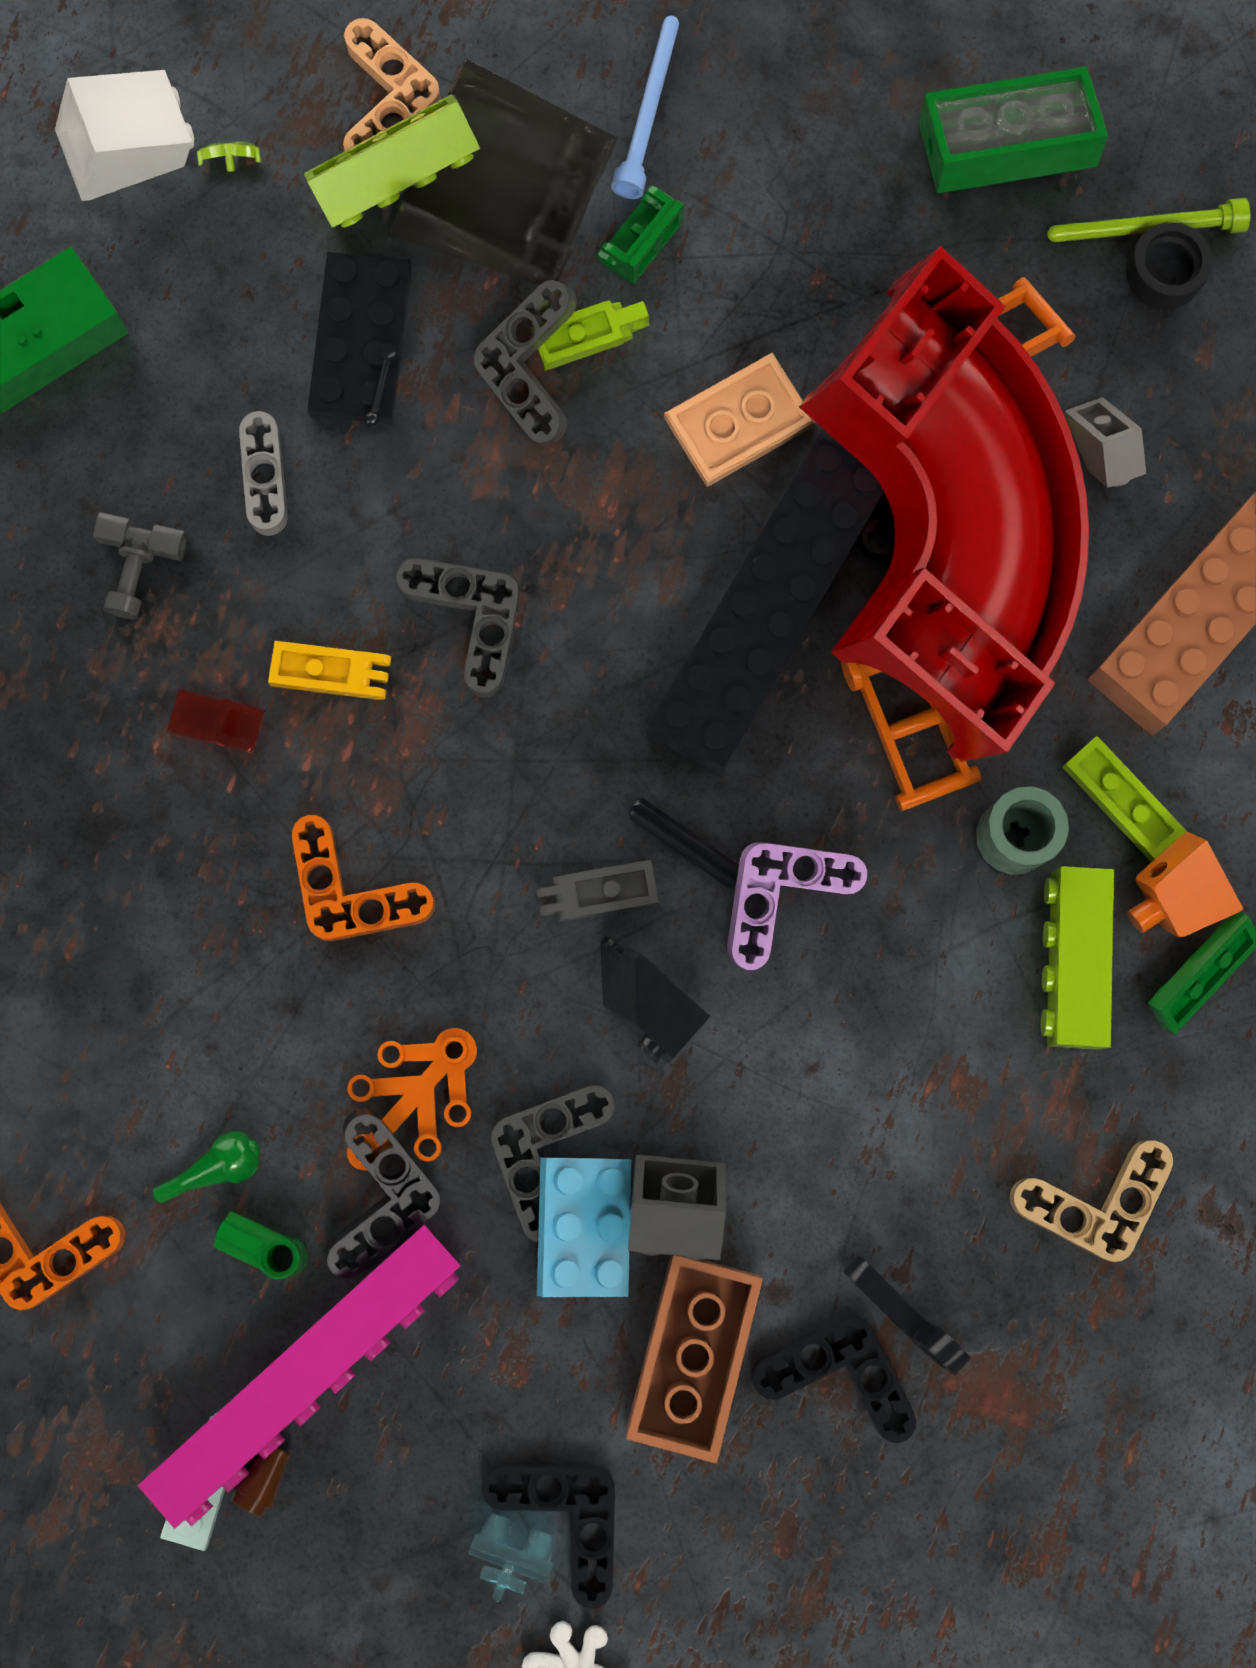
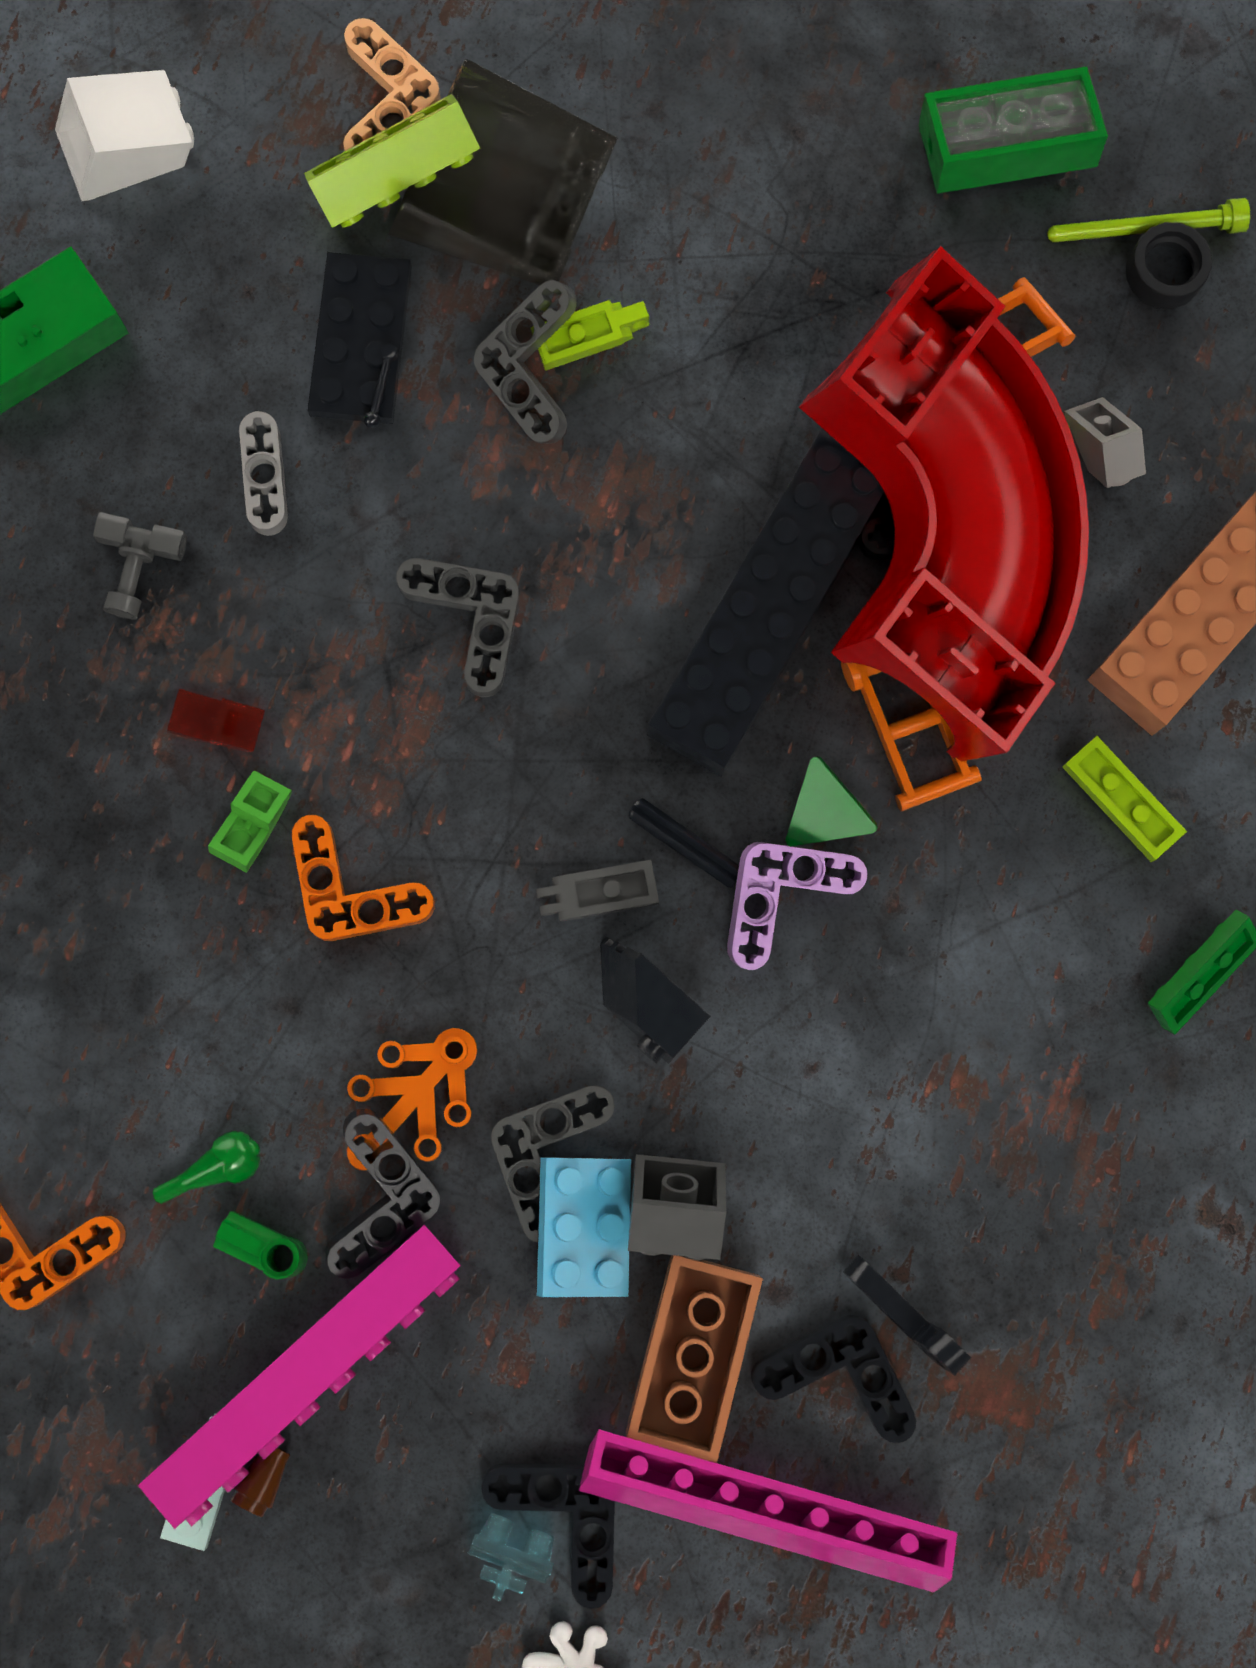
lime piece [197,141,261,172] -> none
yellow hinge [268,641,391,700] -> none
green hinge [597,185,684,285] -> none
light blue piece [611,15,679,199] -> none
light nougat tile [664,353,816,487] -> none
sand green piece [976,786,1069,875] -> none
tan beam [1009,1140,1173,1262] -> none
lime brick [1041,866,1114,1050] -> none
orange torso [1127,832,1243,937] -> none
none -> bright green slope [208,770,292,873]
none -> dark pink brick [579,1430,957,1592]
none -> green piece [785,756,878,846]

